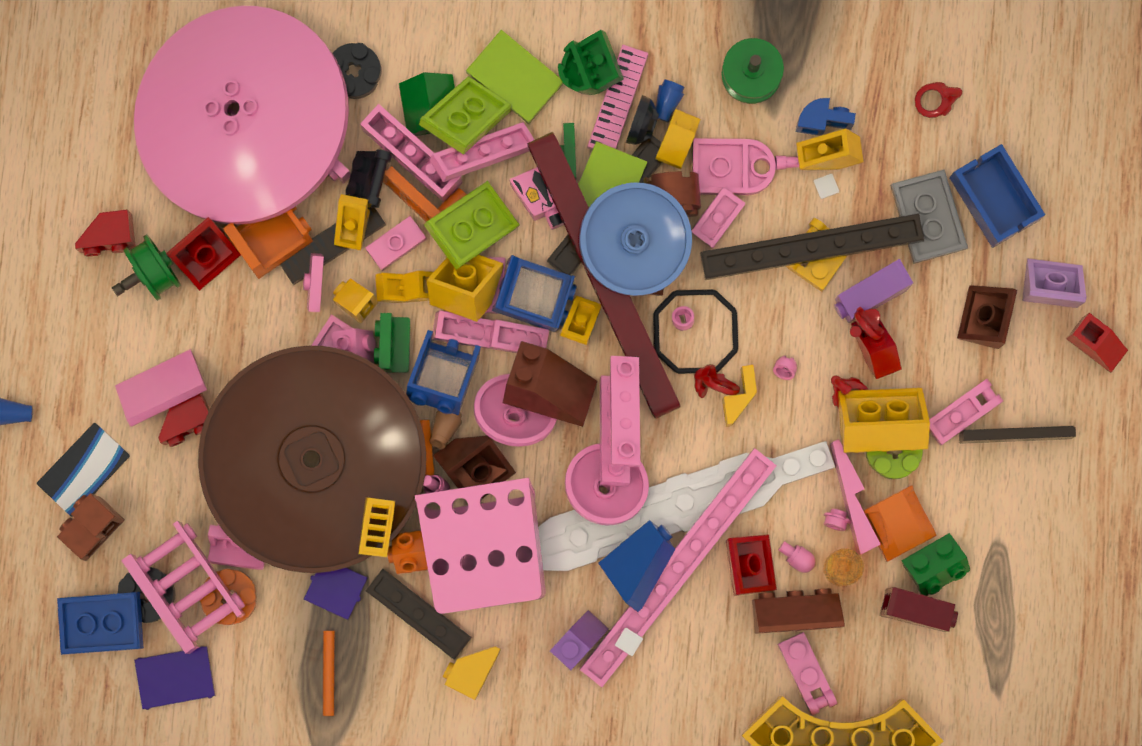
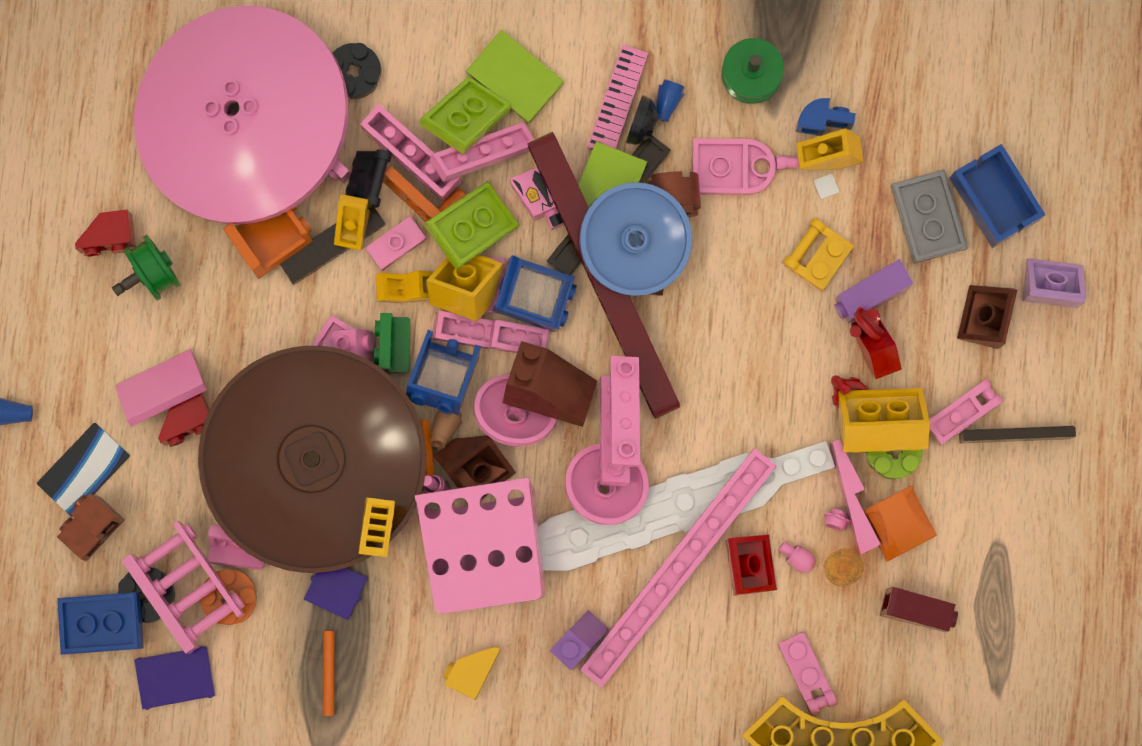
red slope [166,217,241,291] -> none
bright pink plate [303,253,324,312] -> none
yellow slope [332,278,378,324] -> none
dark brown tile [366,569,472,660] -> none
orange brick [387,530,428,574] -> none
green slope [399,72,455,136] -> none
green slope [558,30,624,95] -> none
green plate [560,123,576,179] -> none
yellow slope [560,295,601,345] -> none
blue slope [599,520,675,612] -> none
white sticker [615,628,643,656] -> none
black piece [653,289,738,374] -> none
yellow slope [655,109,701,170] -> none
bright pink hinge [672,306,694,331] -> none
bright pink plate [691,187,746,248] -> none
red piece [694,364,740,398] -> none
dark brown tile [700,213,924,280] -> none
yellow slope [722,365,757,427] -> none
copper slope [752,588,845,634] -> none
bright pink hinge [773,356,797,380] -> none
green bracket [901,533,970,596] -> none
red piece [915,82,962,118] -> none
red slope [1066,313,1128,373] -> none

